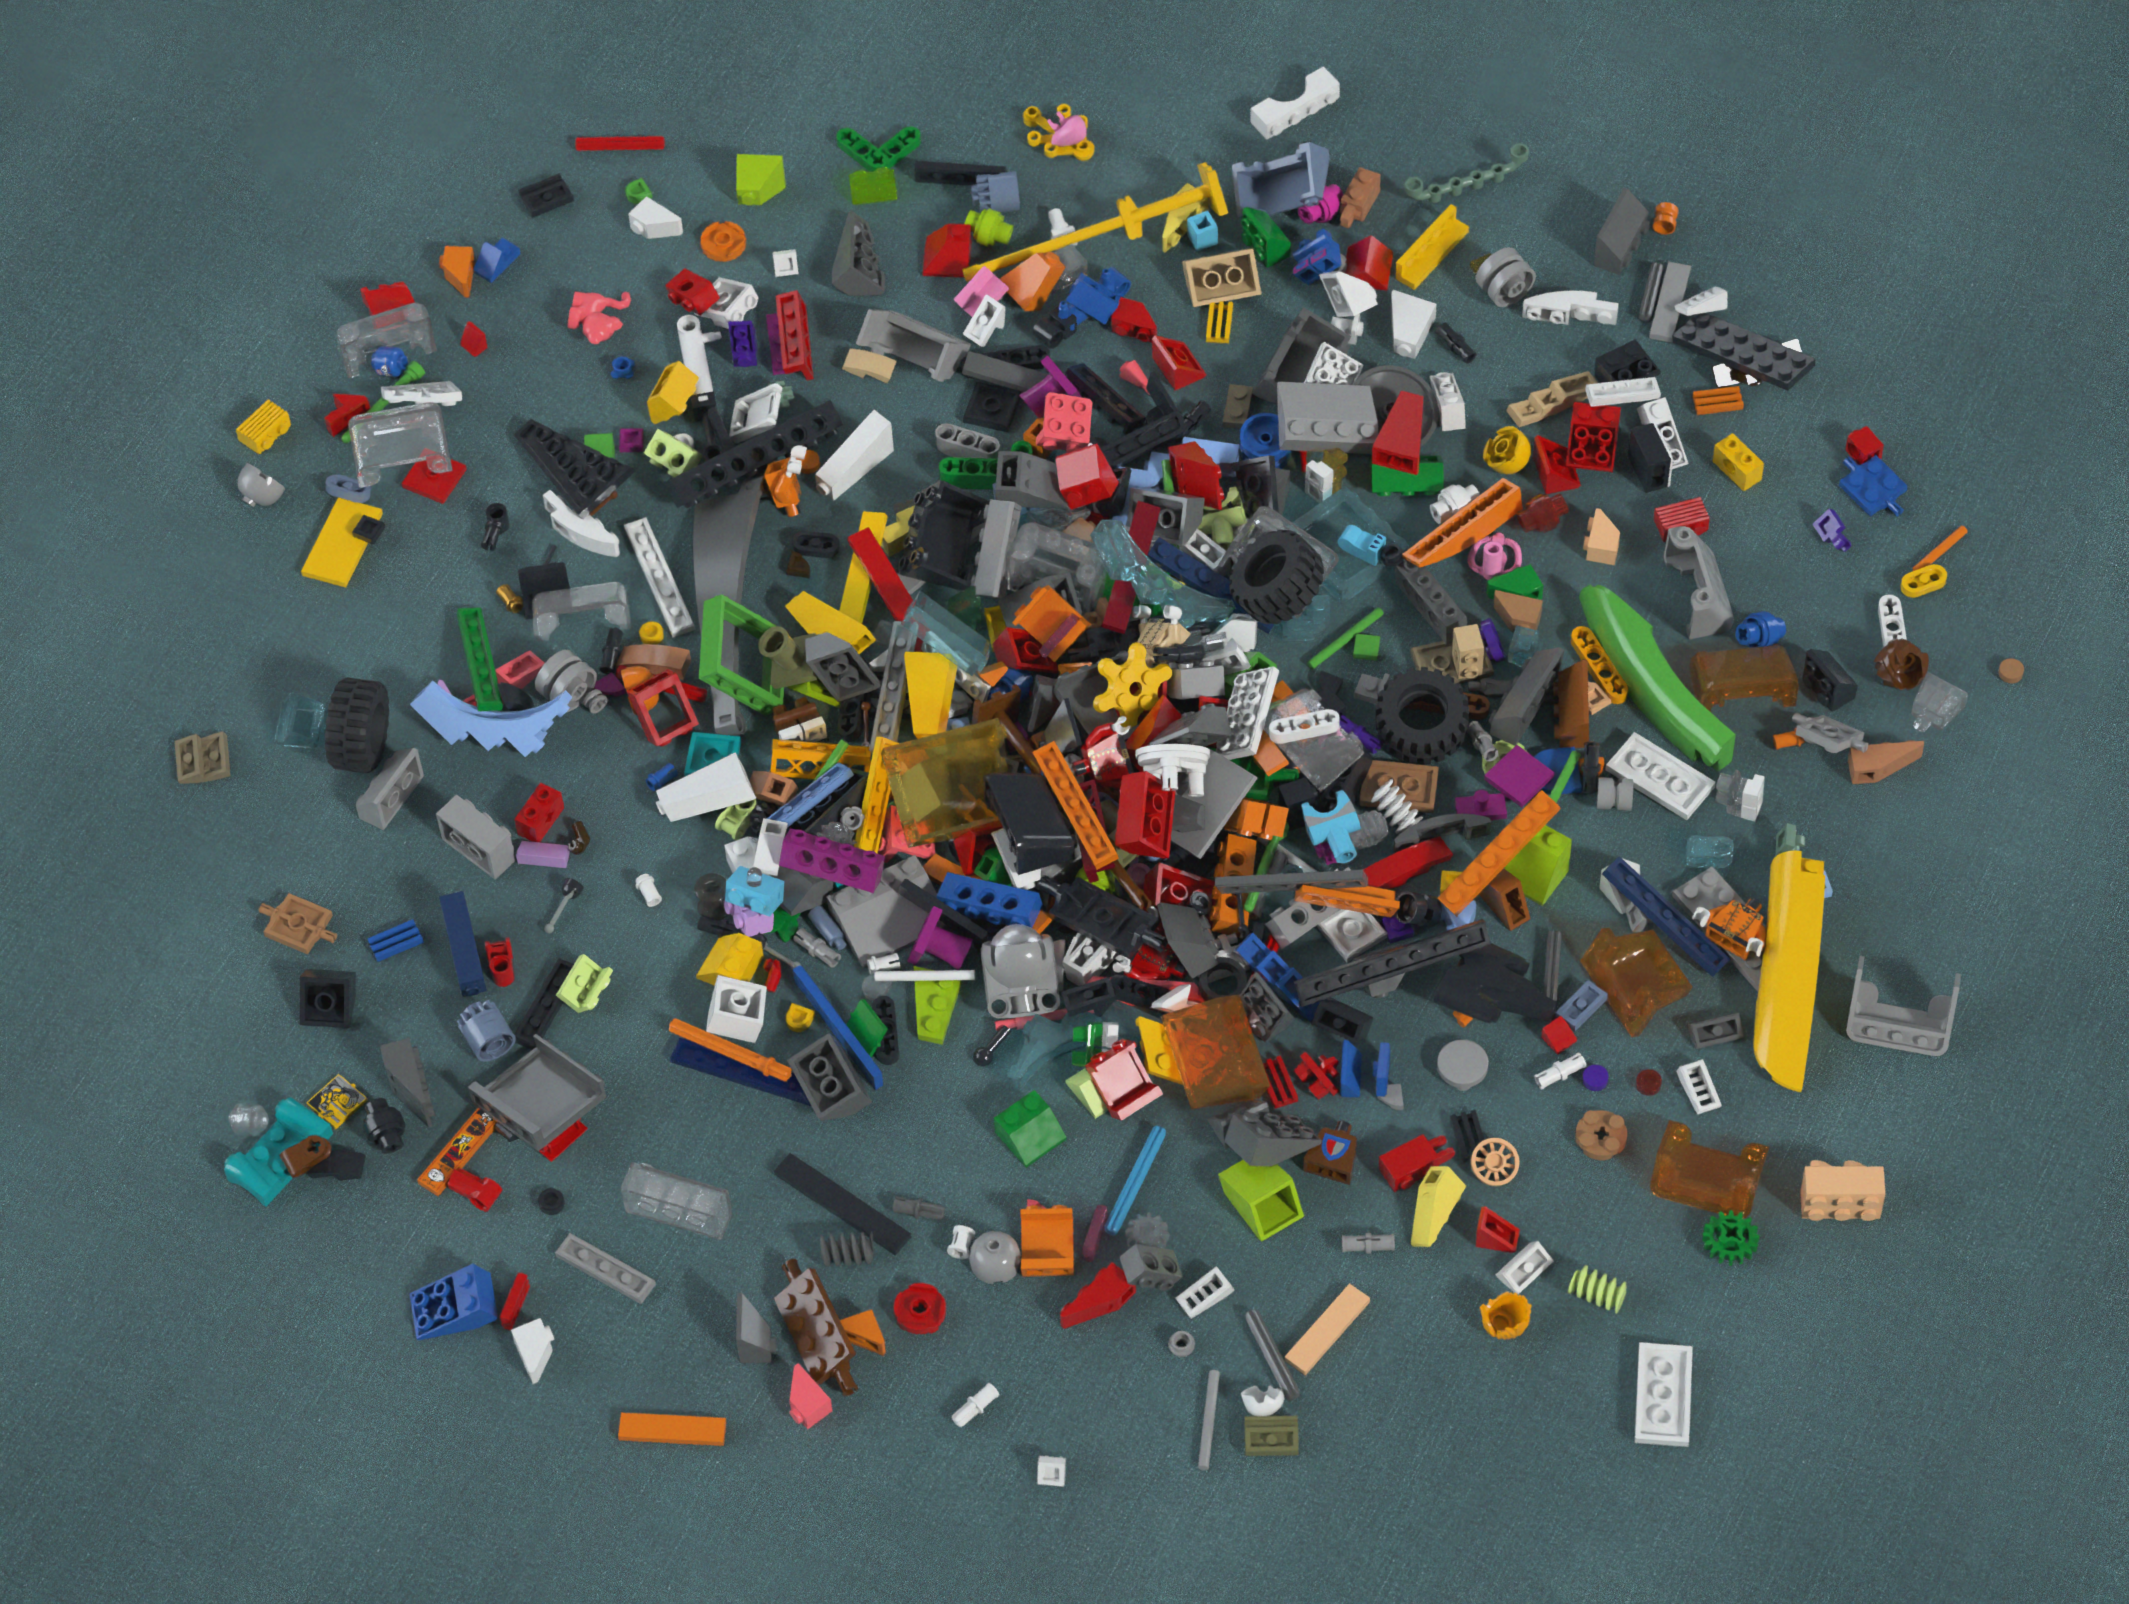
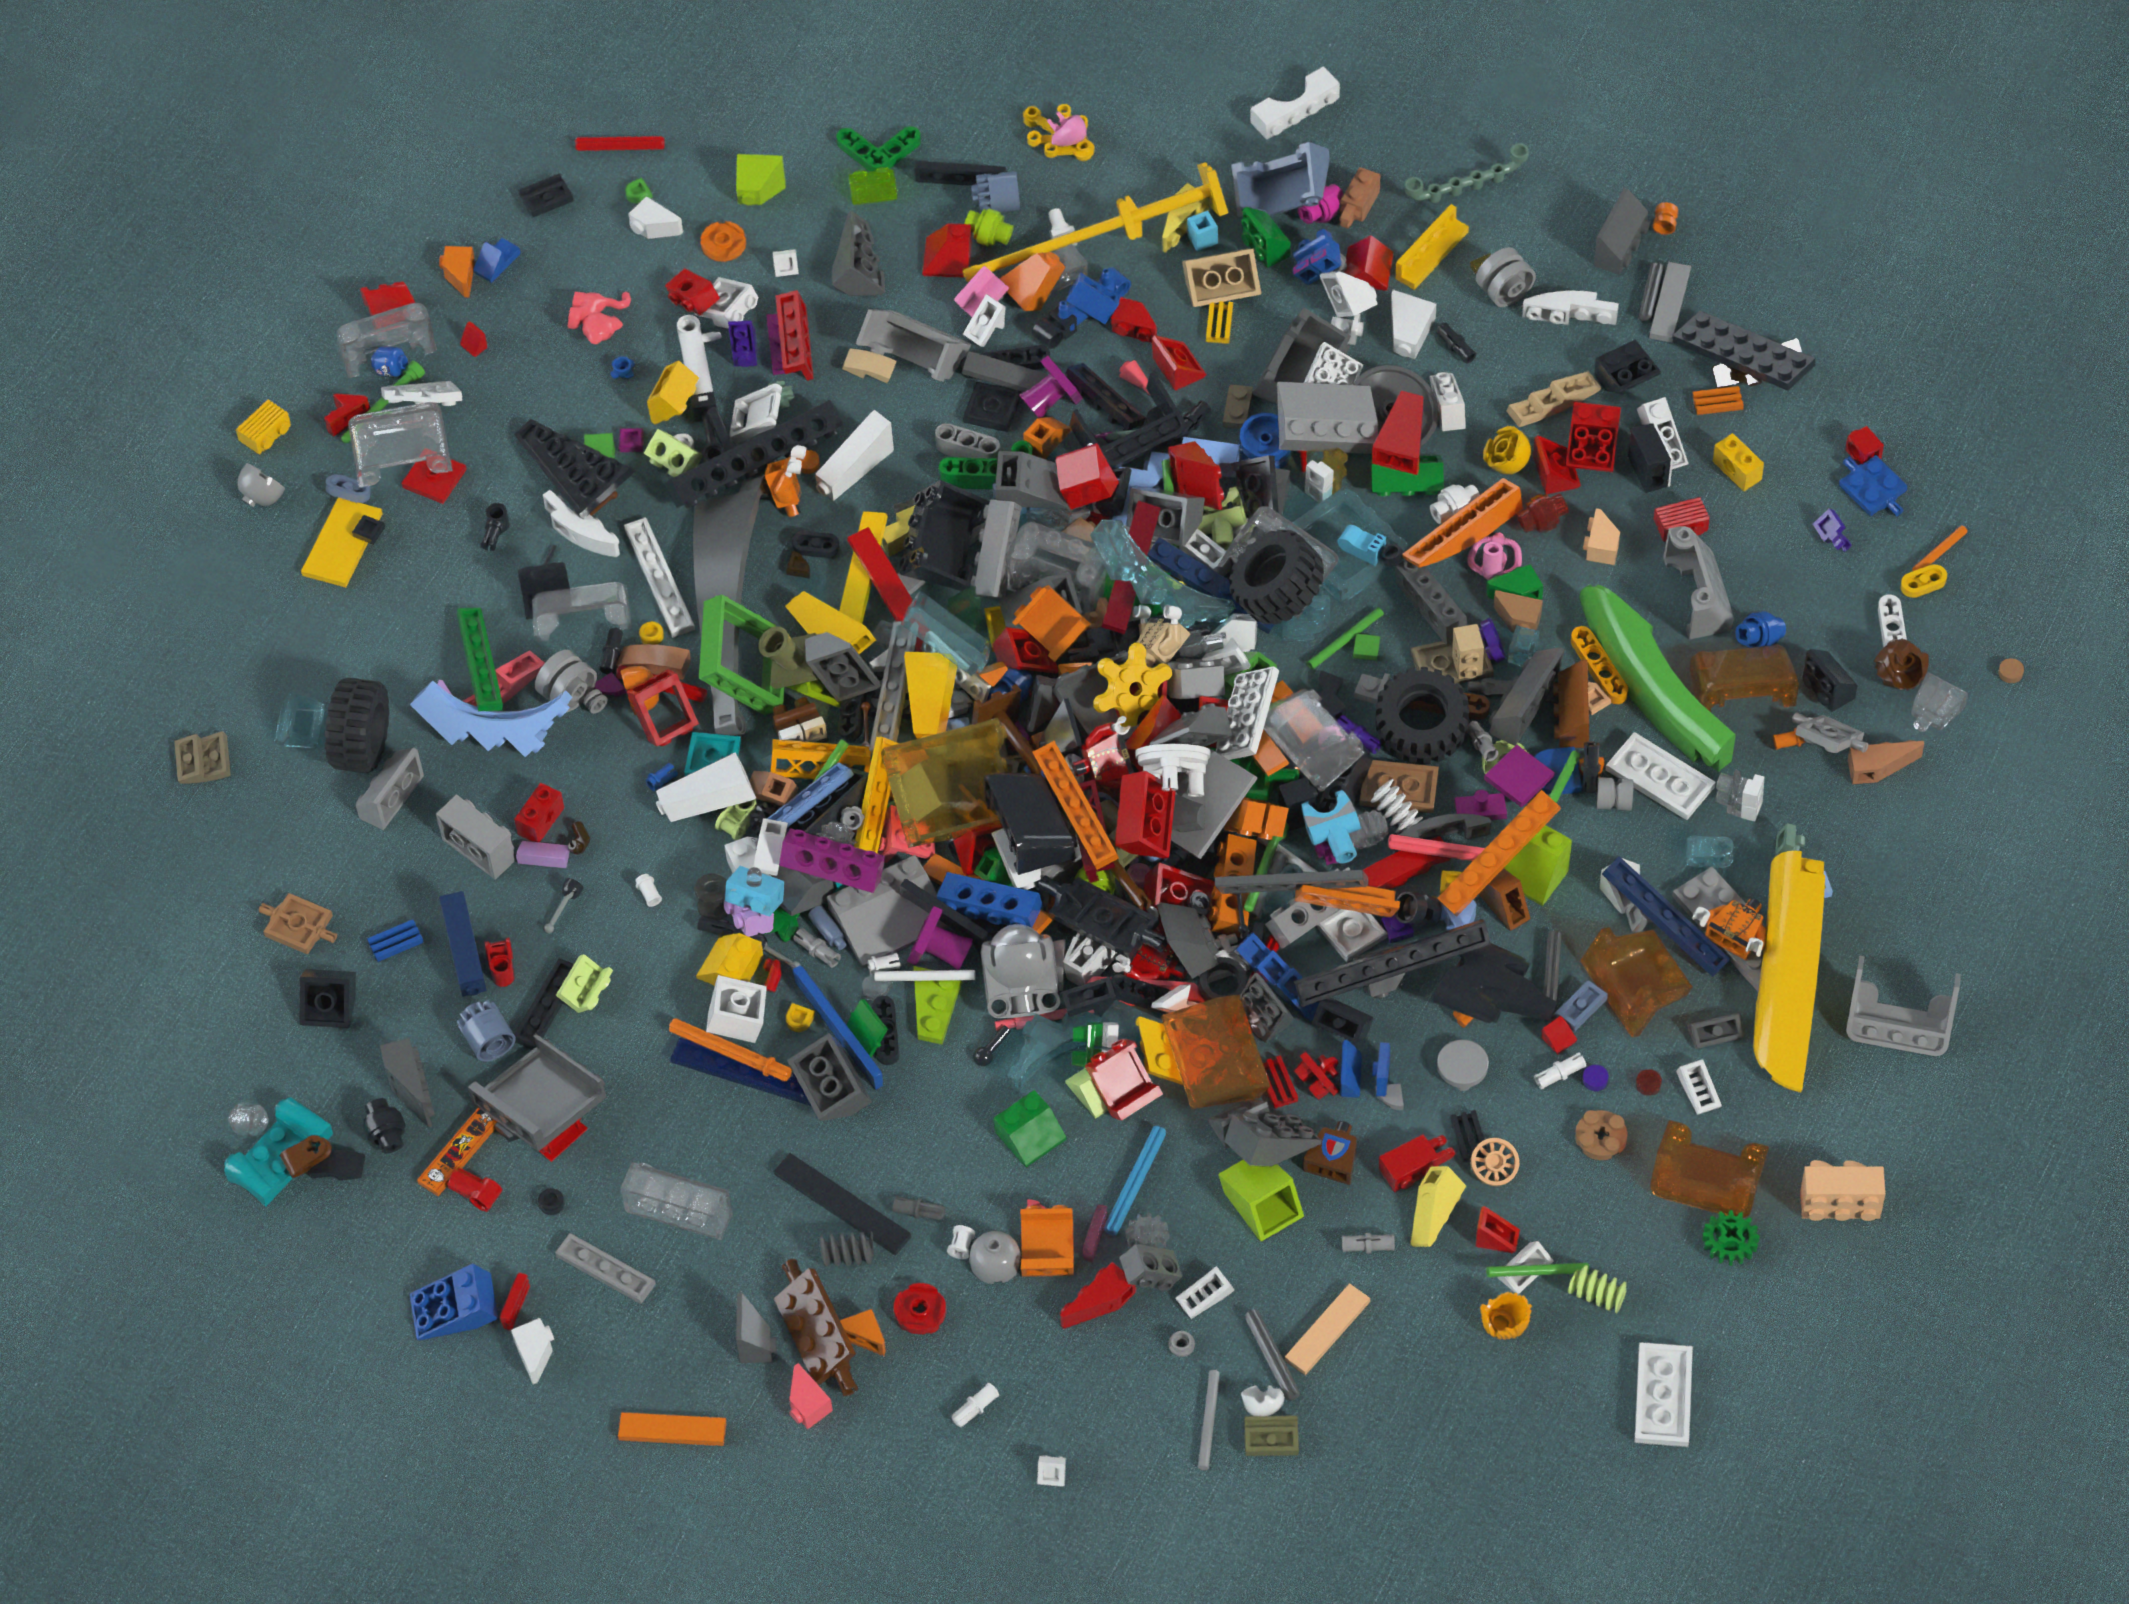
piece [307,1074,368,1130] -> none
pearl gold pin [496,584,524,613] -> none
black slope [497,682,535,711] -> none
coral bracket [1036,392,1092,453] -> none
clear pink tile [1039,613,1079,658] -> none
black pin [1153,644,1204,663] -> none
white beam [1269,709,1340,744] -> none
white plate [1586,377,1661,407] -> none
white slope [1675,287,1727,316] -> none
none -> sand green piece [1095,430,1136,442]
none -> coral axle [1388,834,1485,861]
none -> bright green piece [1486,1263,1589,1277]

